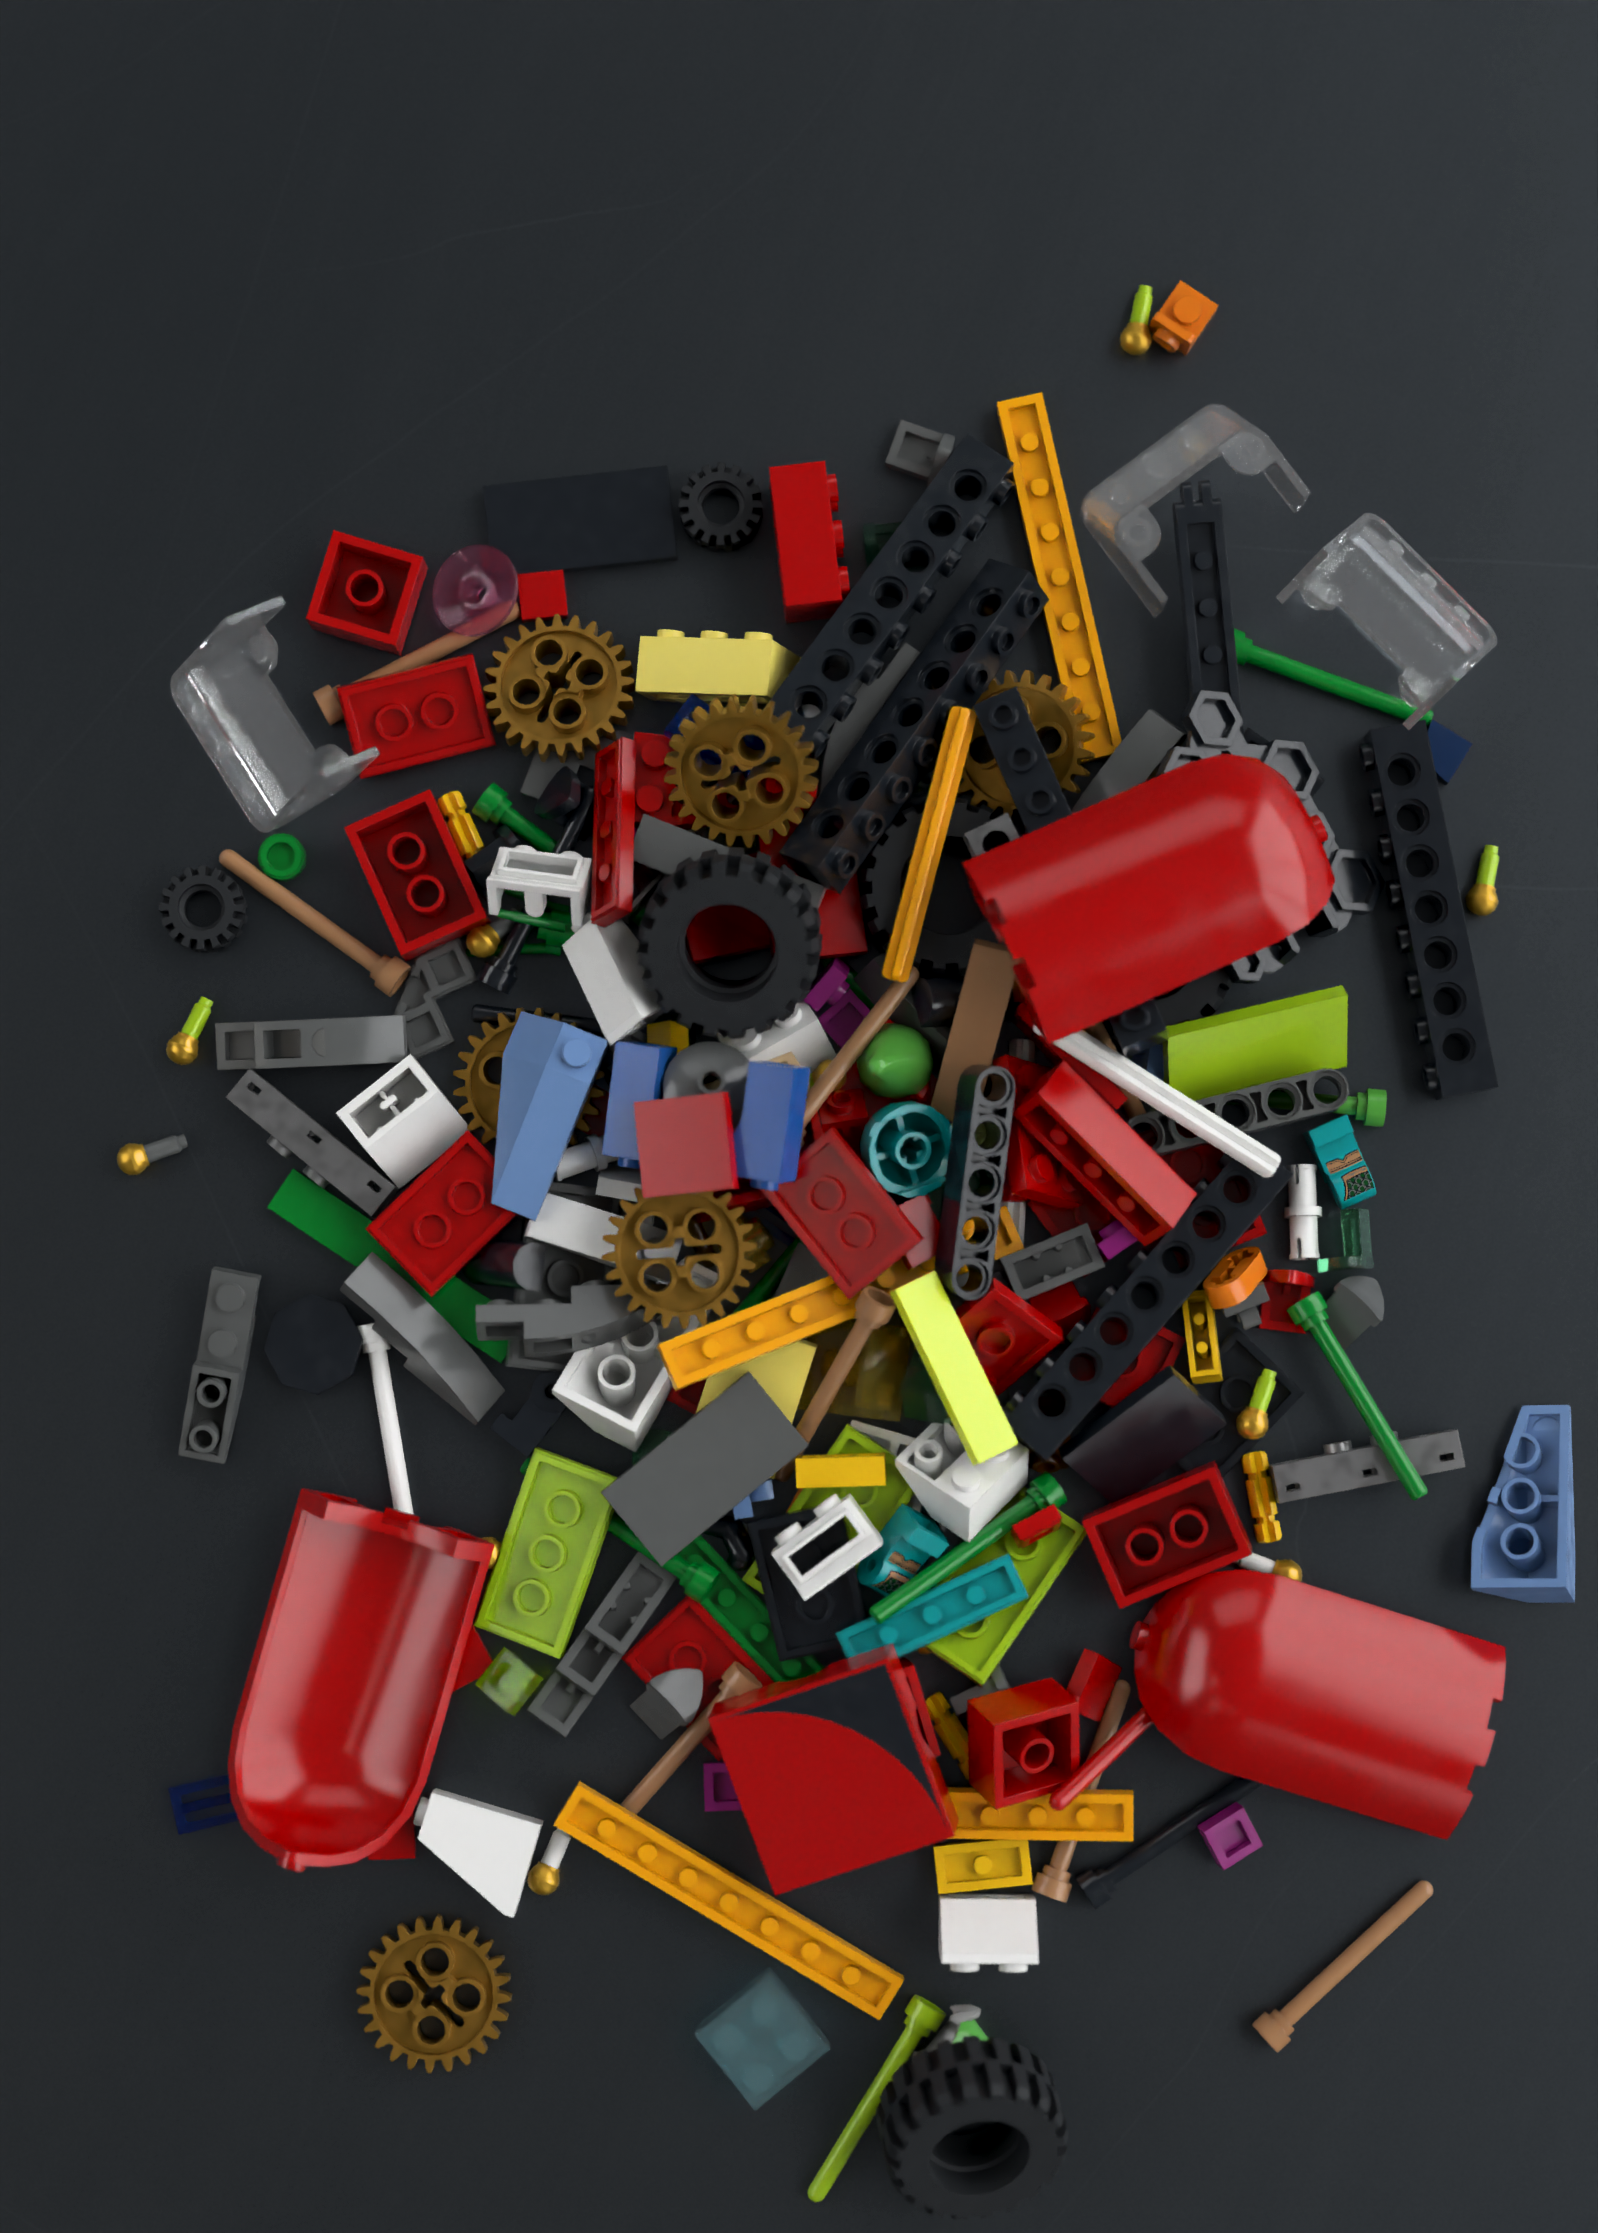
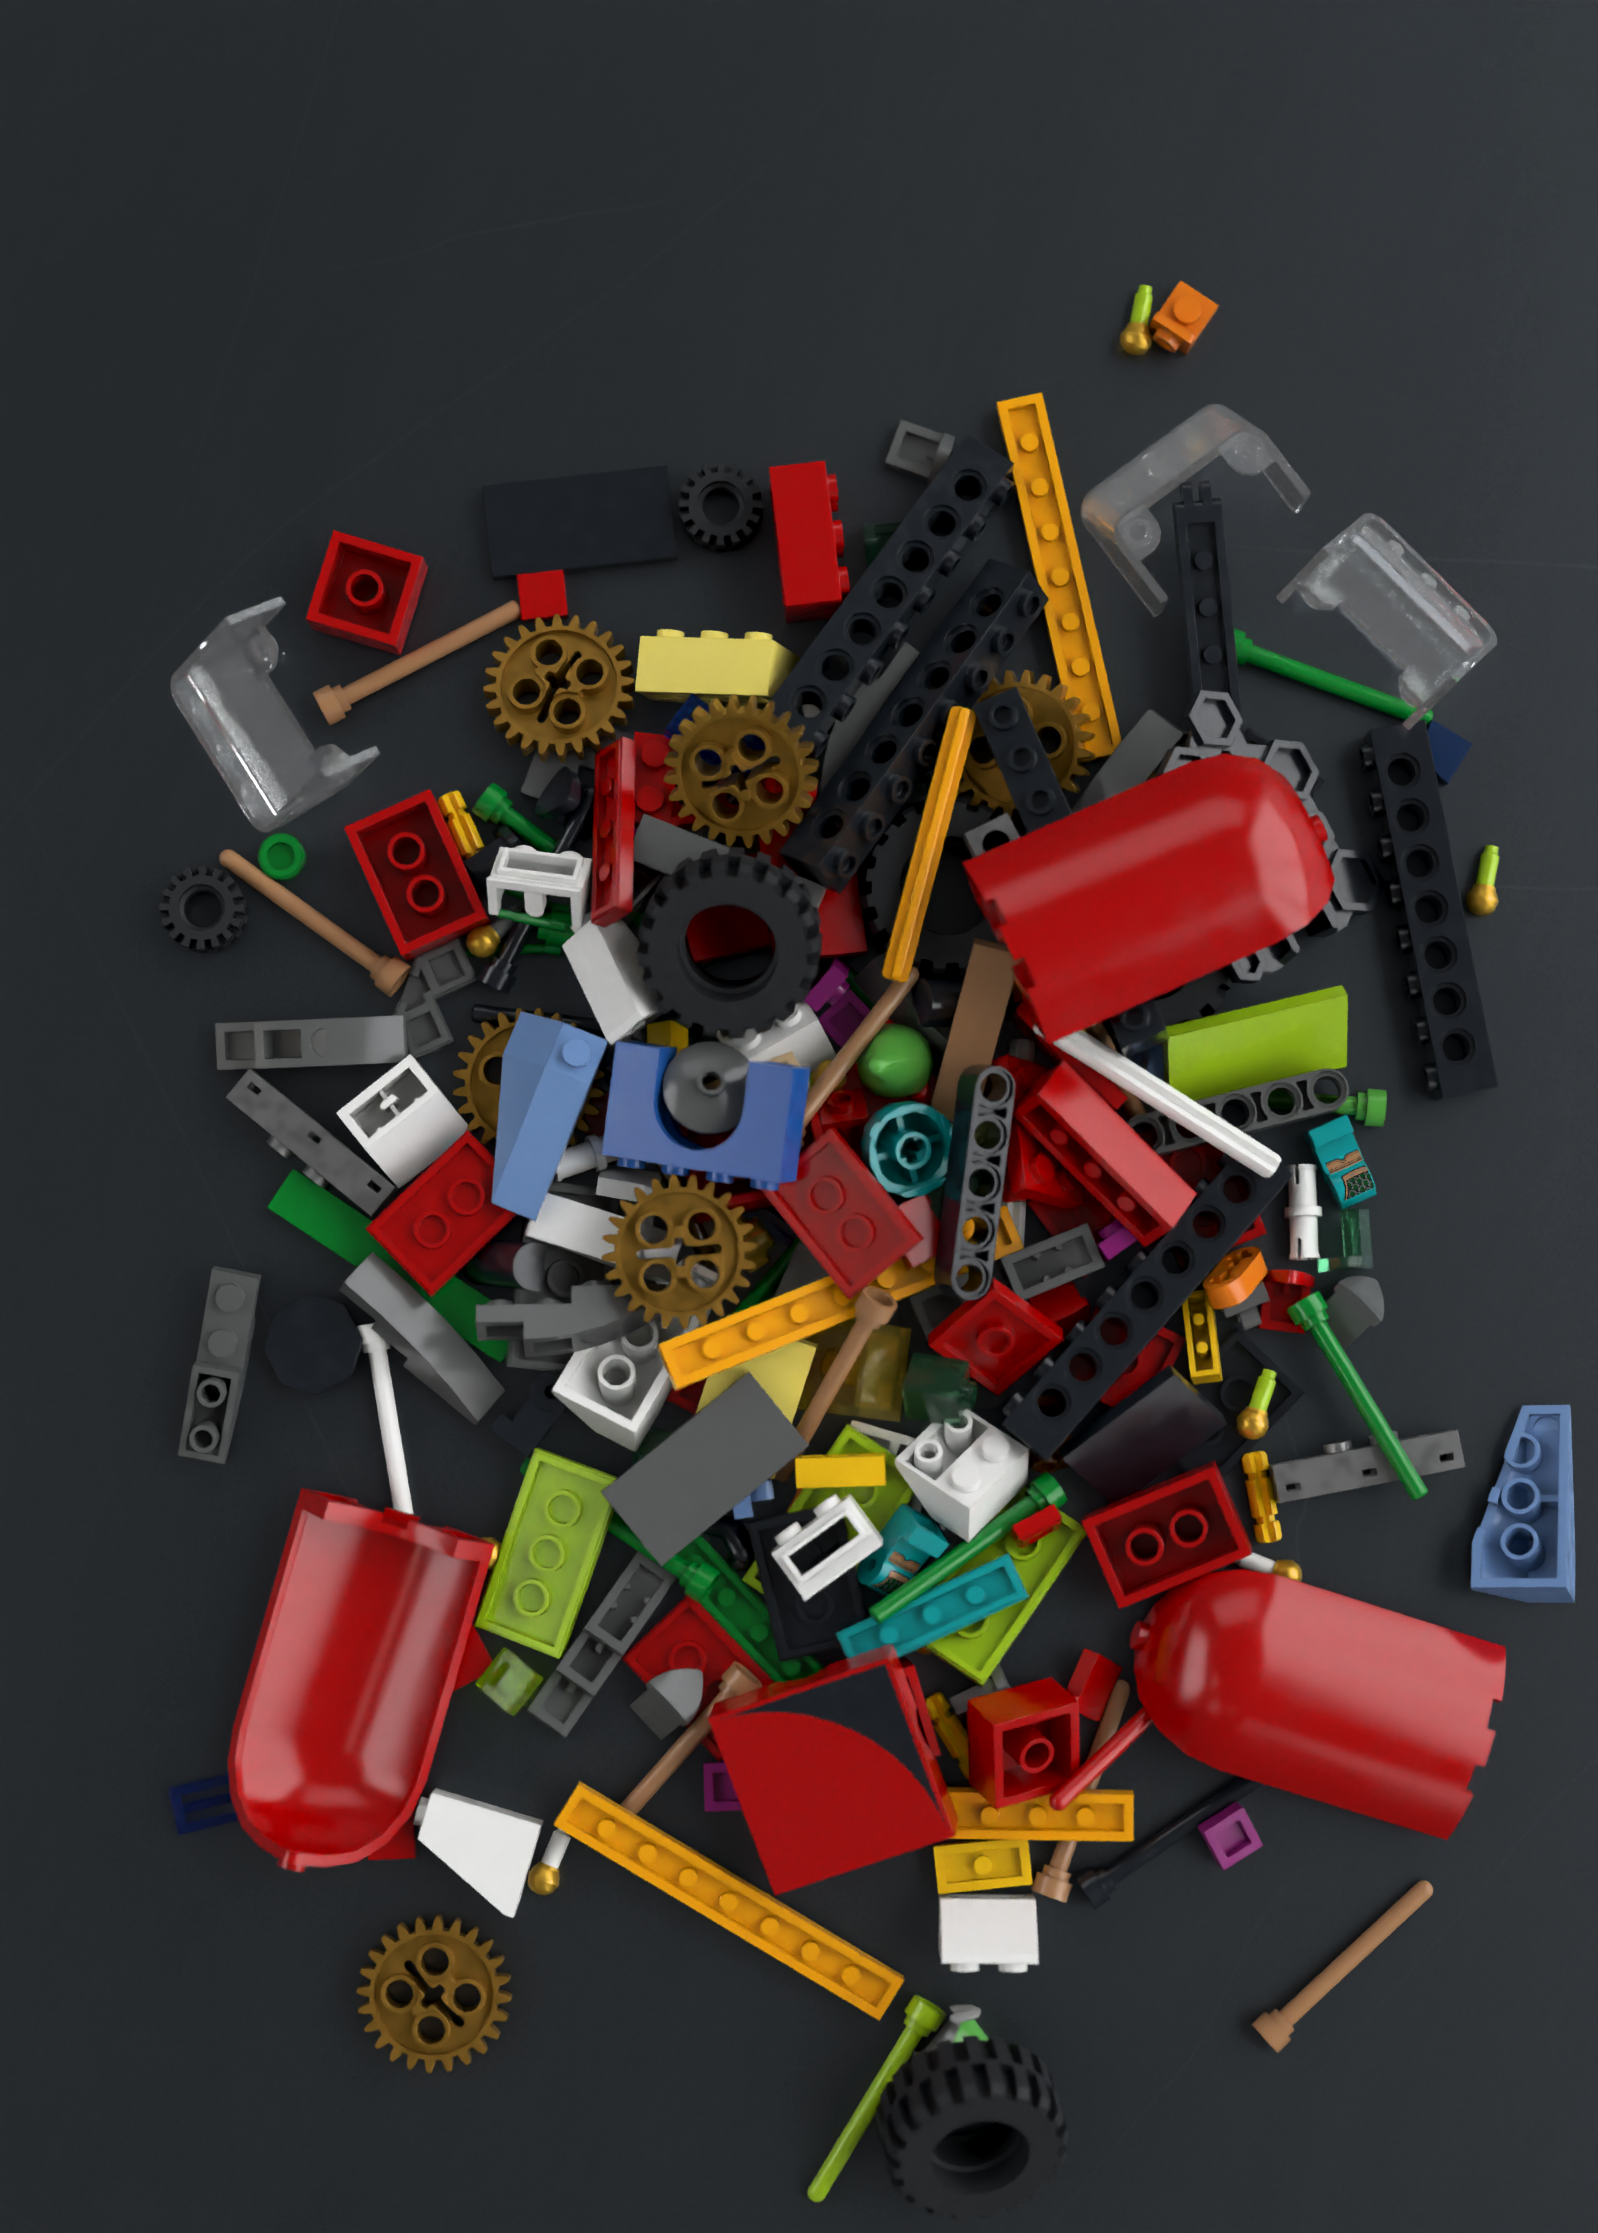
piece [117,1134,189,1175] -> none
piece [166,996,213,1065] -> none
red tile [336,653,496,779] -> none
clear pink dish [432,544,518,637] -> none
red tile [633,1092,739,1198] -> none
clear light blue brick [695,1966,830,2111] -> none
neon yellow tile [889,1271,1019,1466] -> none

